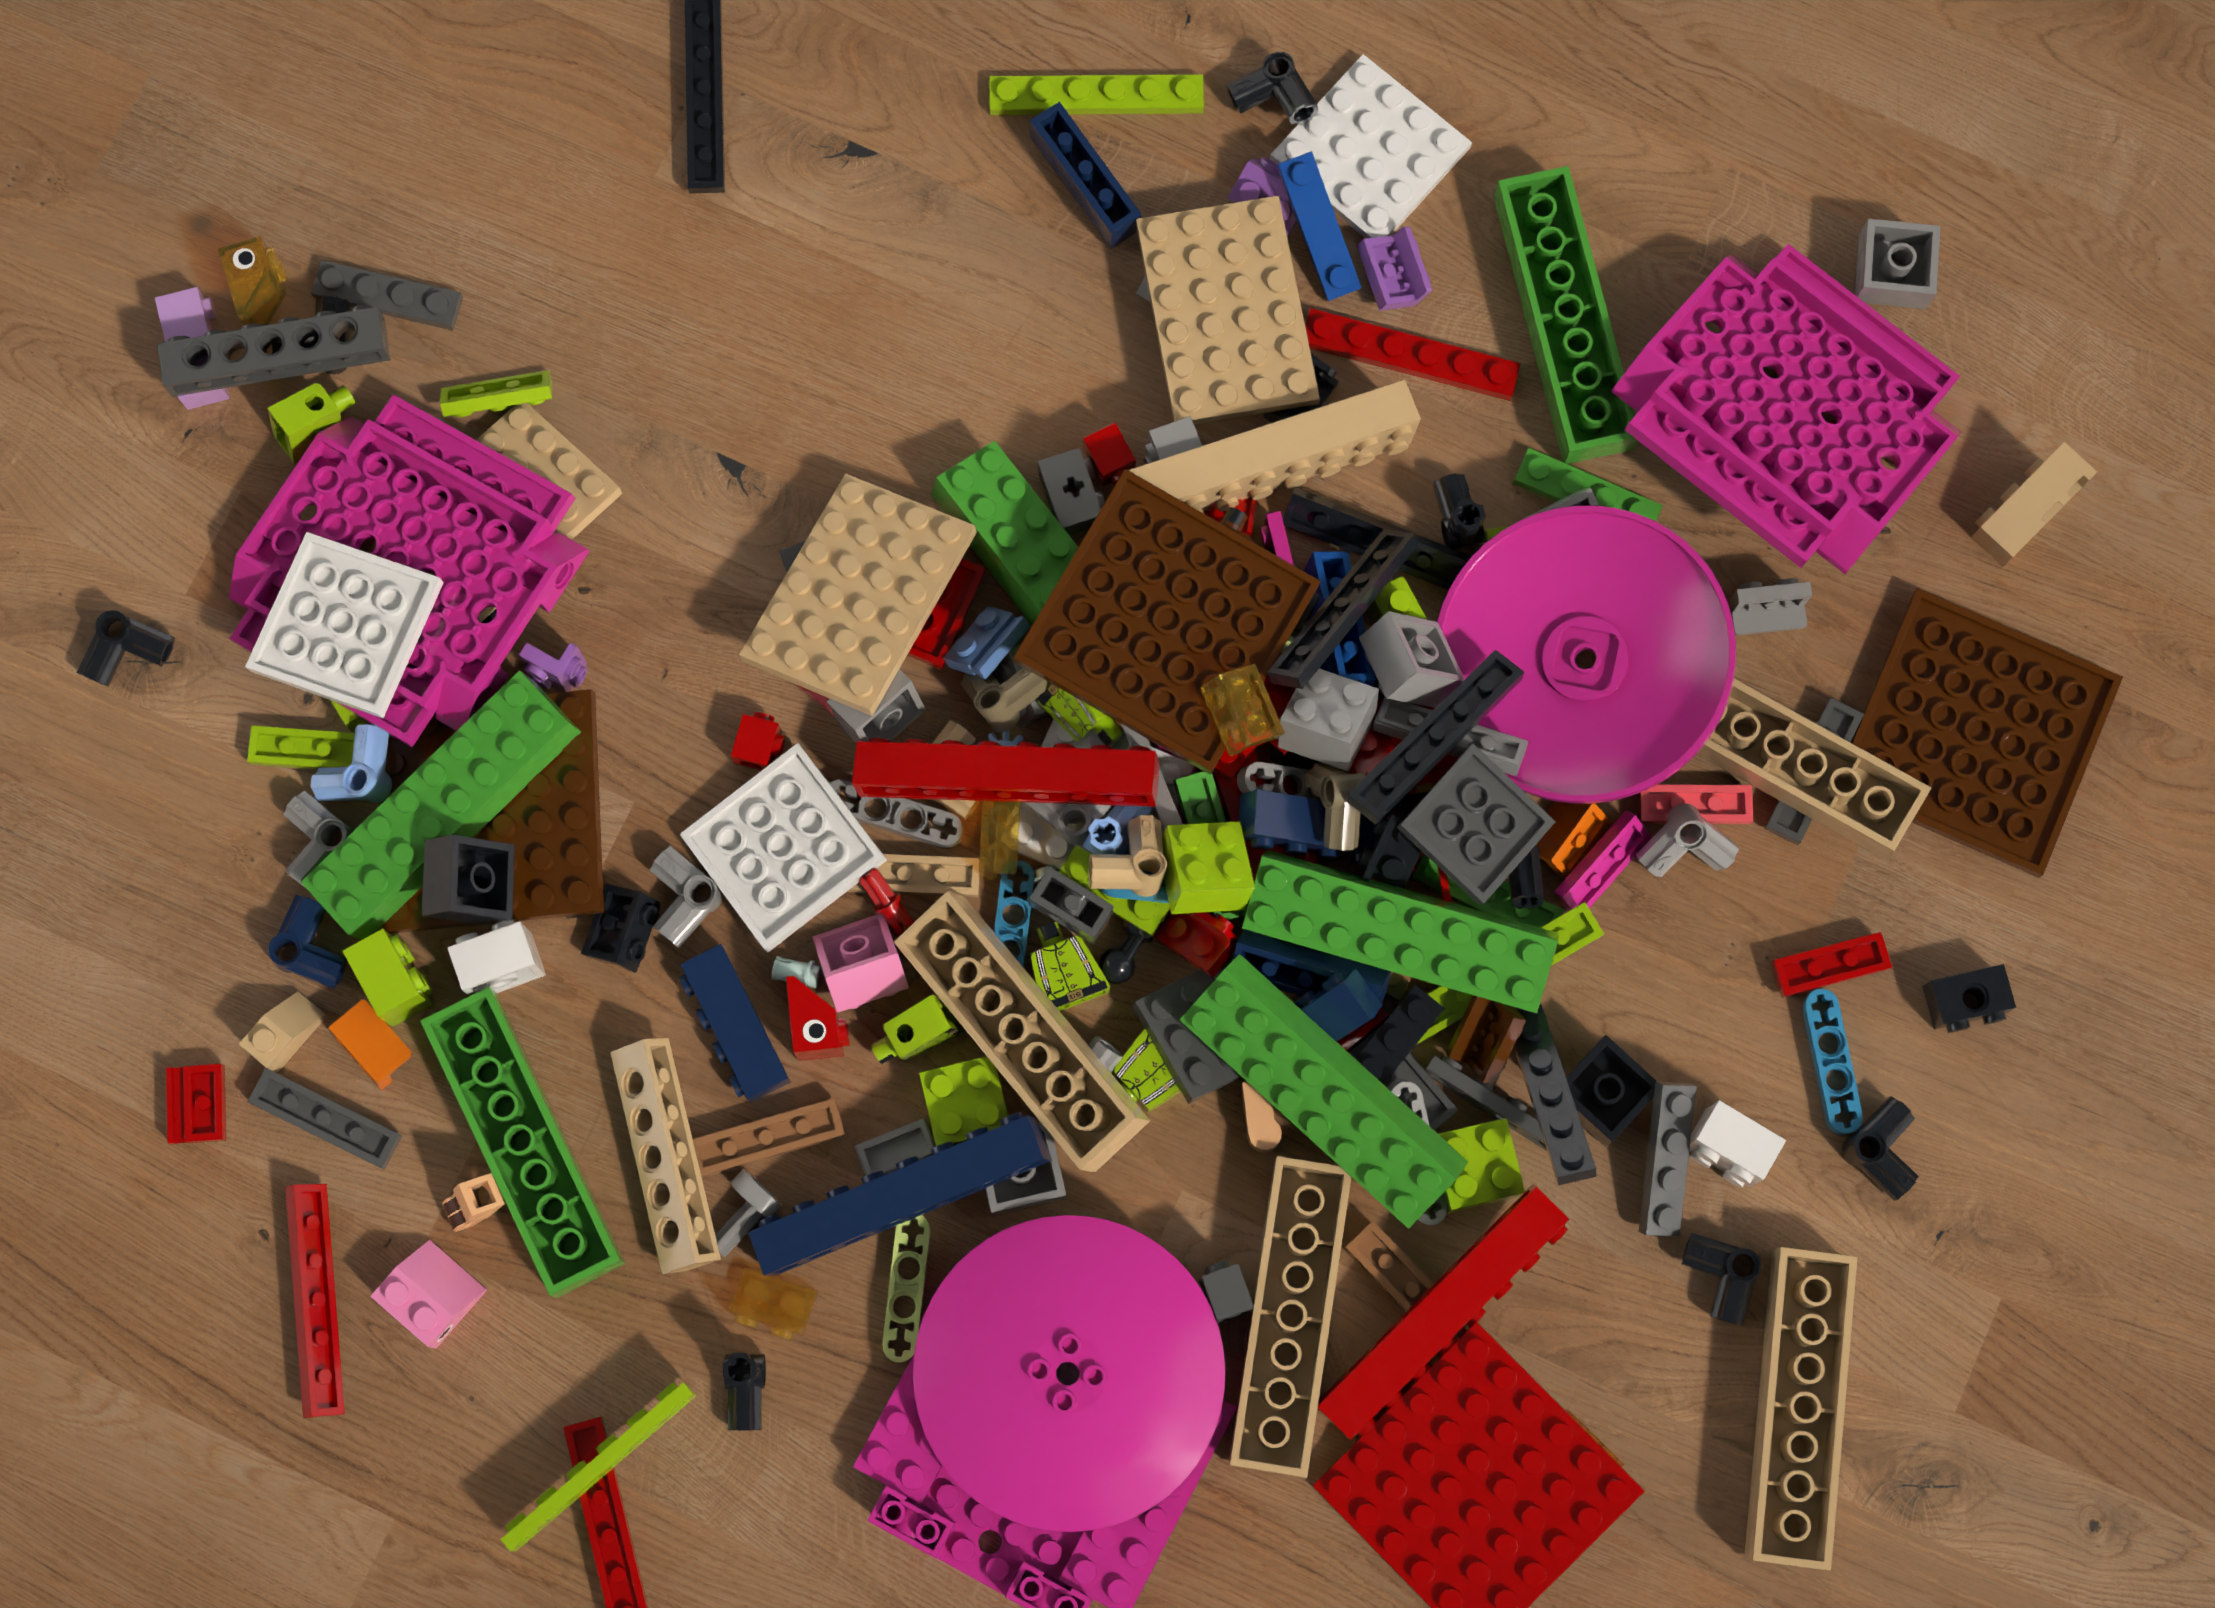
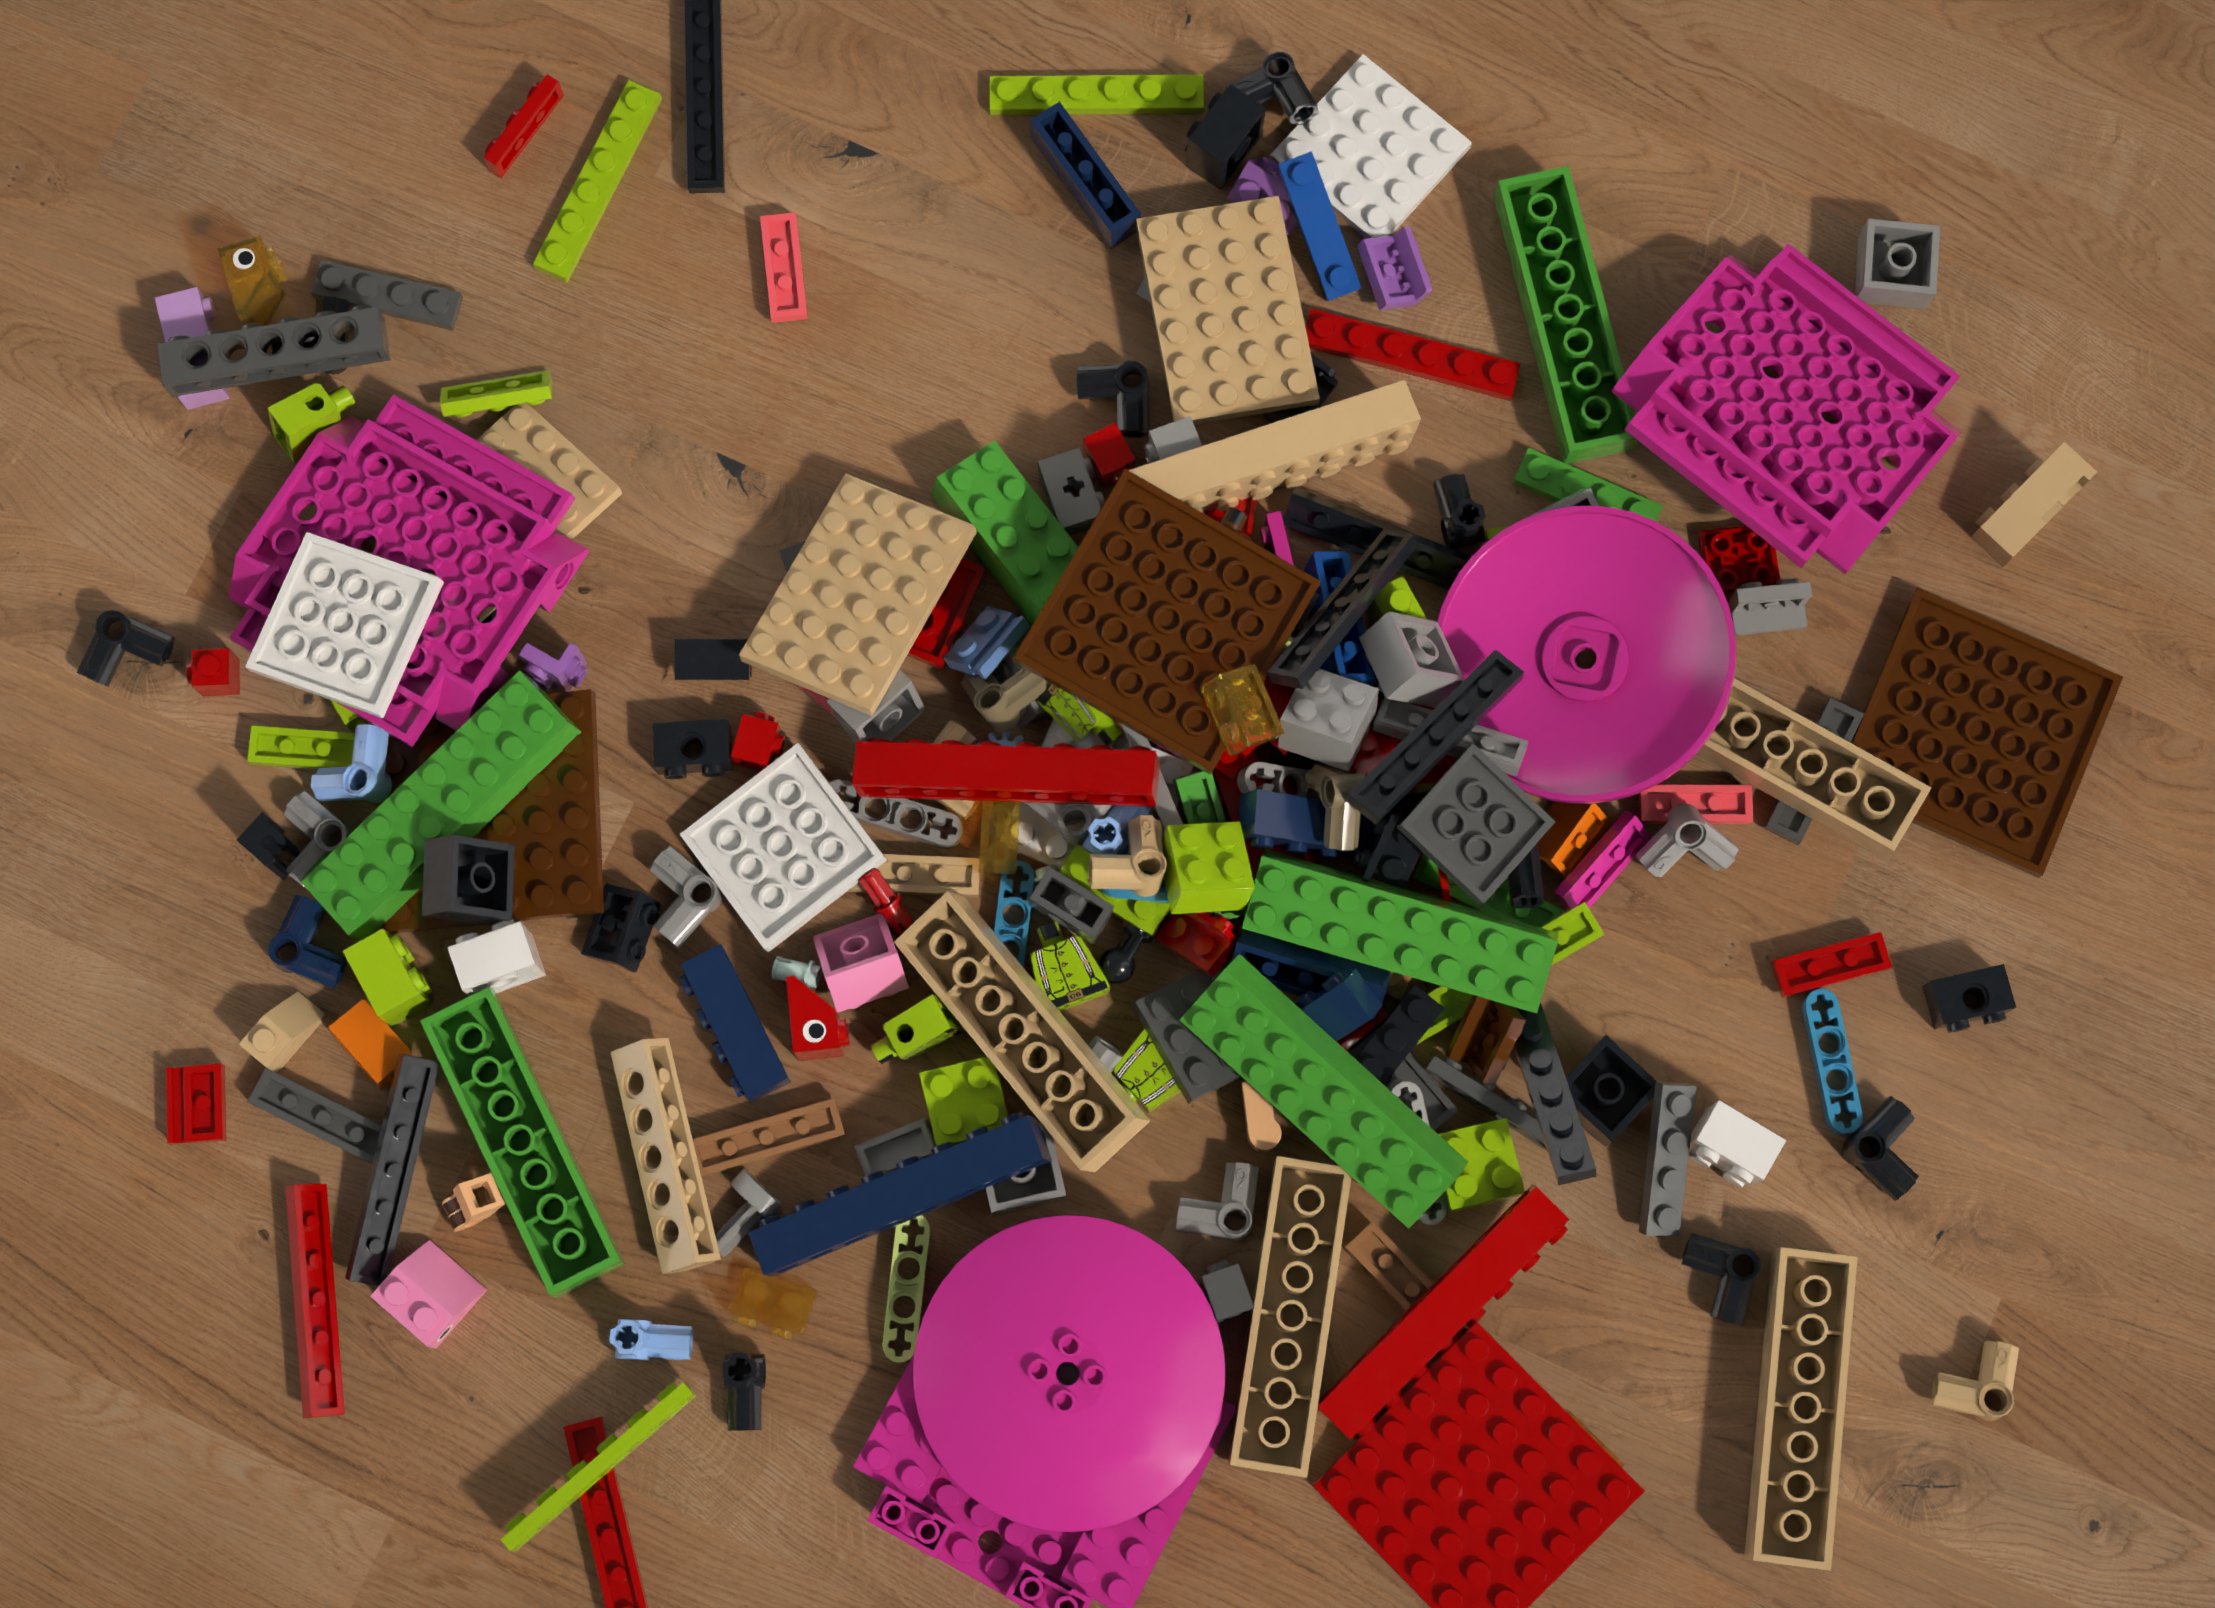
none -> red brick [186,648,240,697]
none -> black hinge [237,812,300,880]
none -> black plate [345,1053,440,1286]
none -> red plate [484,74,564,179]
none -> lime plate [533,80,662,283]
none -> light blue piece [609,1319,693,1361]
none -> black brick [653,719,733,780]
none -> black hinge [675,639,752,680]
none -> coral plate [760,212,808,323]
none -> black piece [1077,361,1150,438]
none -> light grey piece [1176,1162,1259,1242]
none -> black brick [1185,84,1266,190]
none -> red tile [1697,526,1780,602]
none -> tan piece [1931,1341,2019,1421]

